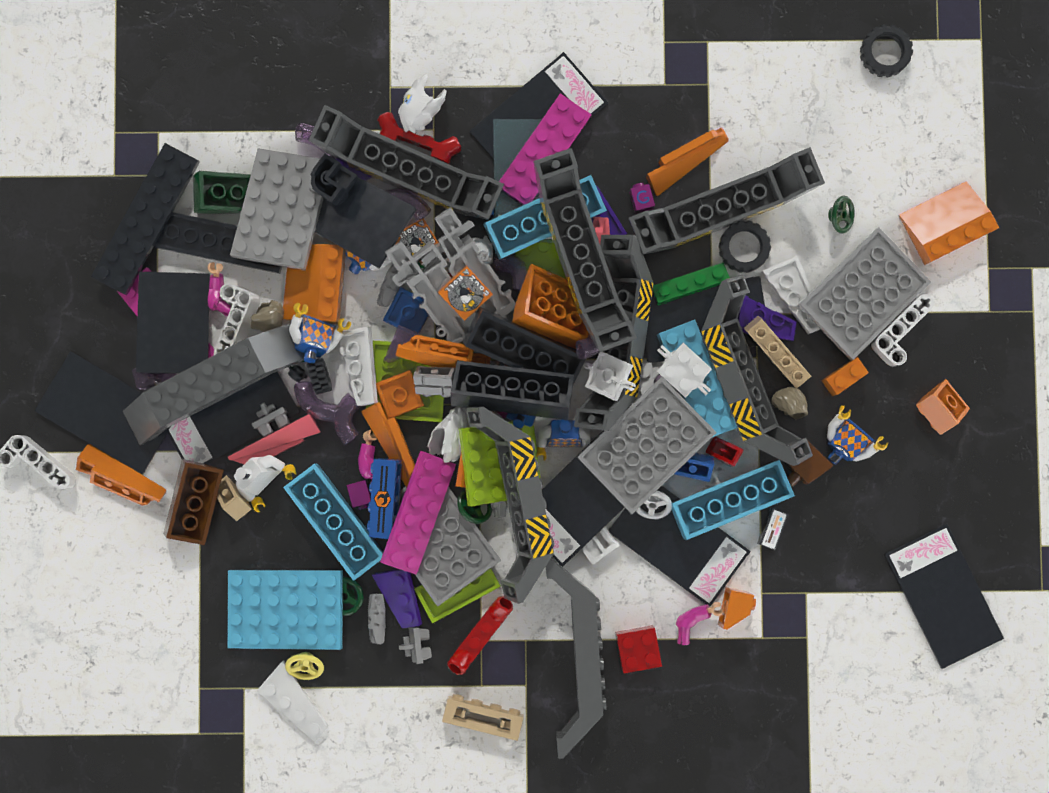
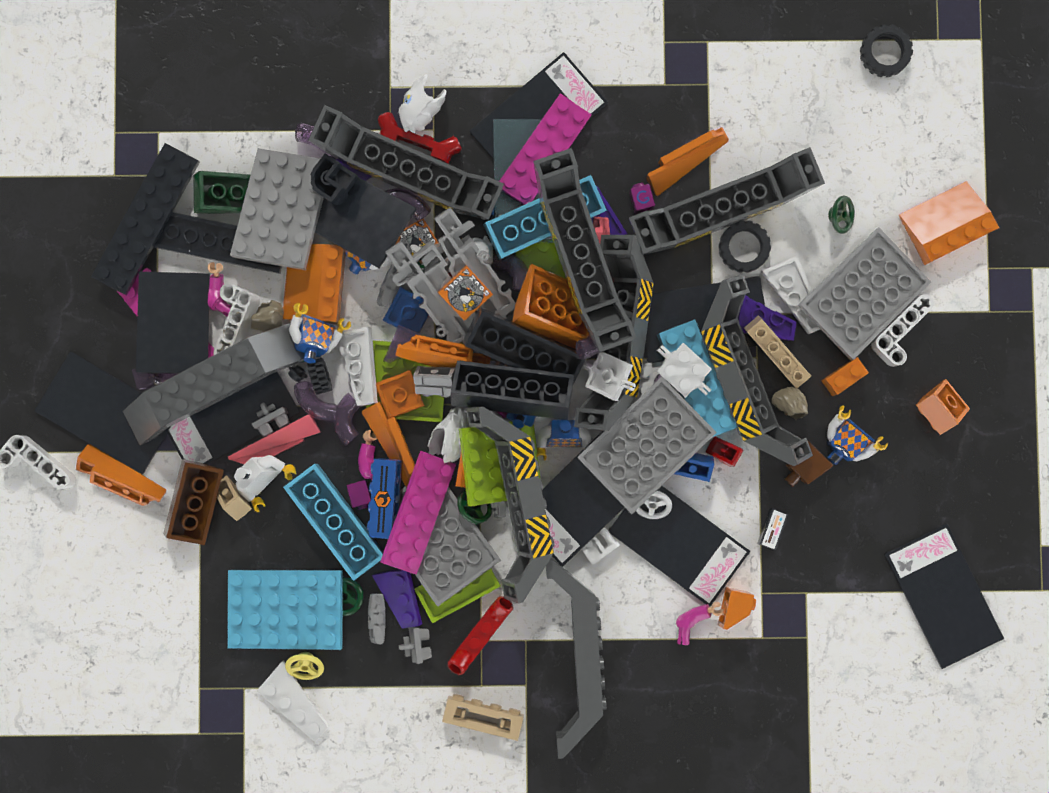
red brick [615,625,662,673] -> none
green plate [653,262,730,305] -> none
medium azure brick [671,460,795,540] -> none

